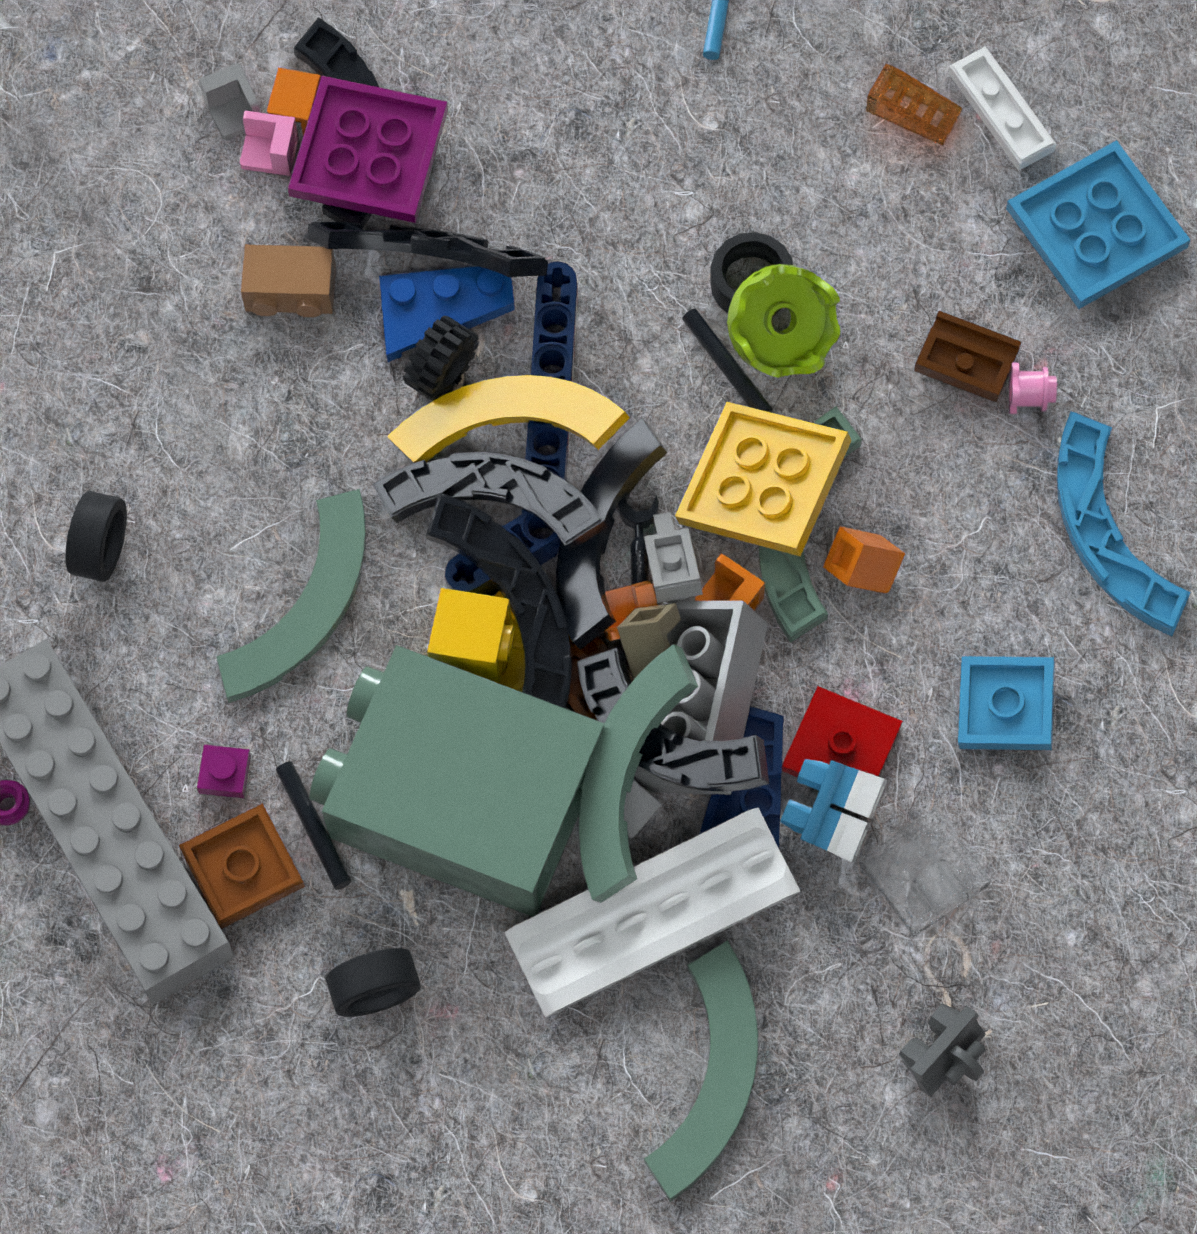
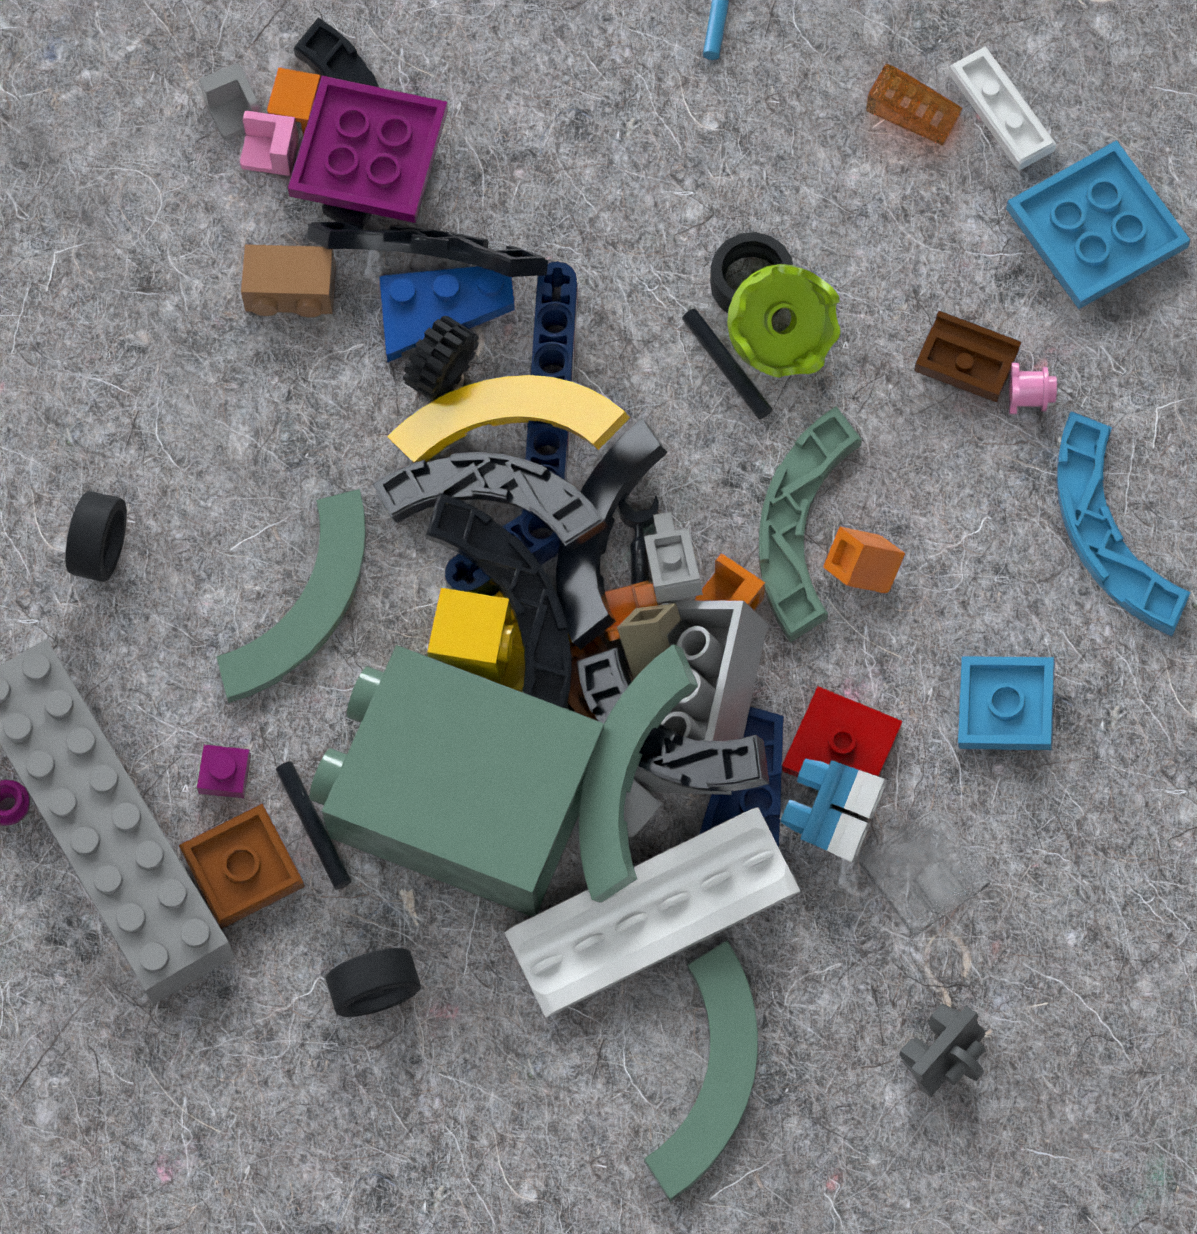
yellow plate [675,402,852,557] -> none

